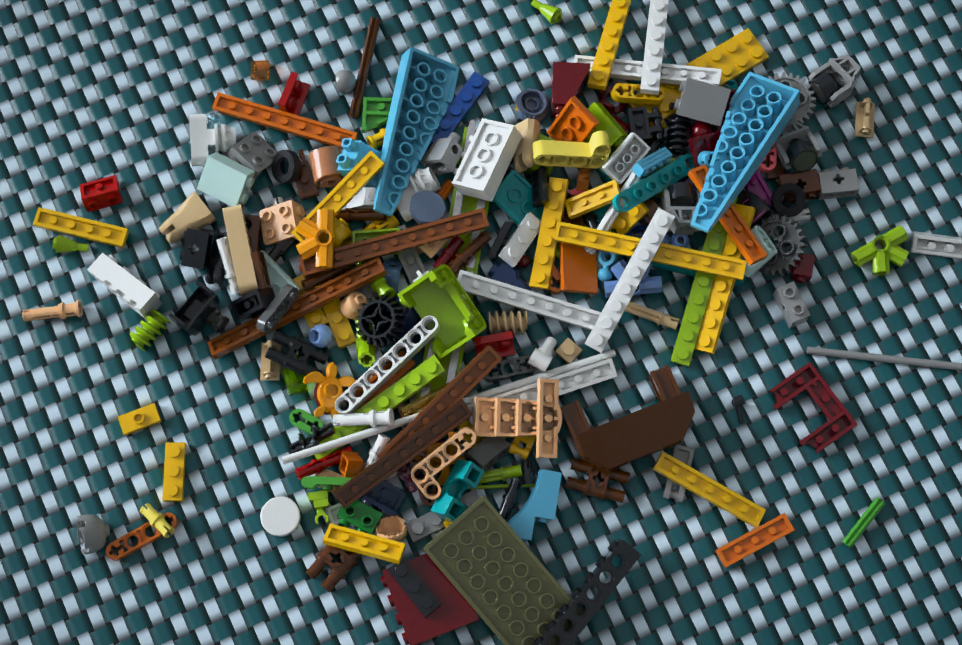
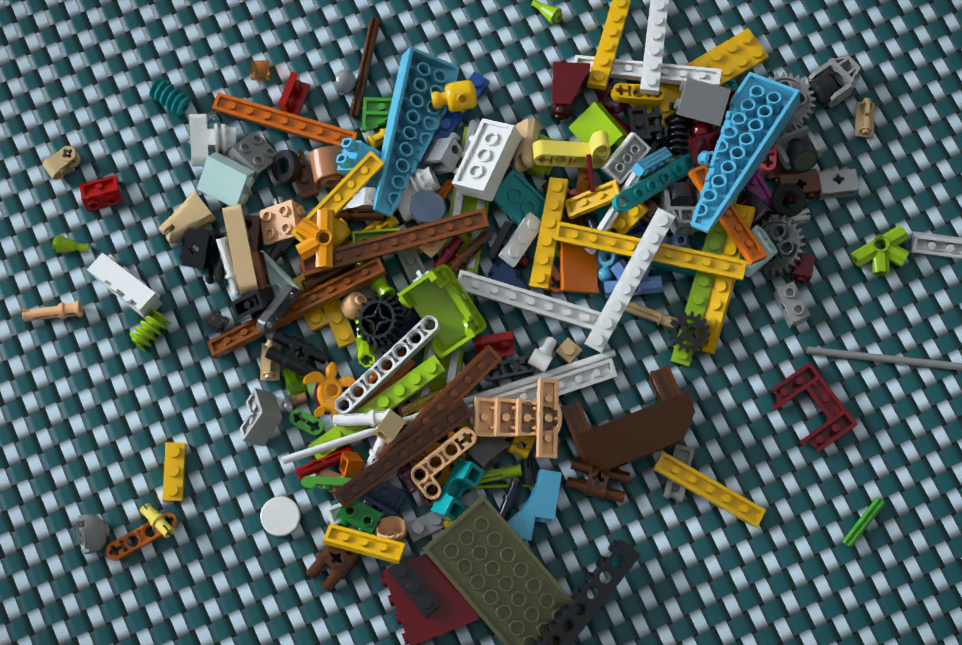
yellow plate [33,207,129,248] -> none
yellow plate [118,403,162,436] -> none
black piece [168,281,219,336] -> none
black piece [289,422,335,454] -> none
lime piece [308,490,330,525] -> none
light blue piece [309,323,333,348] -> none
medium blue bracket [383,260,403,294] -> none
tan piece [489,310,527,335] -> none
sand blue hat [514,88,550,122] -> none
black plate [531,166,549,209] -> none
orange tile [546,95,600,142] -> none
orange plate [715,513,795,568] -> none
black hand [731,395,745,424] -> none
none -> tan piece [42,146,81,180]
none -> teal piece [149,80,191,117]
none -> light grey panel [240,388,283,447]
none -> arm [281,392,308,412]
none -> tan panel [372,410,406,444]
none -> yellow piece [431,80,477,113]
none -> dark red piece [586,154,595,192]
none -> black gear [668,311,711,354]

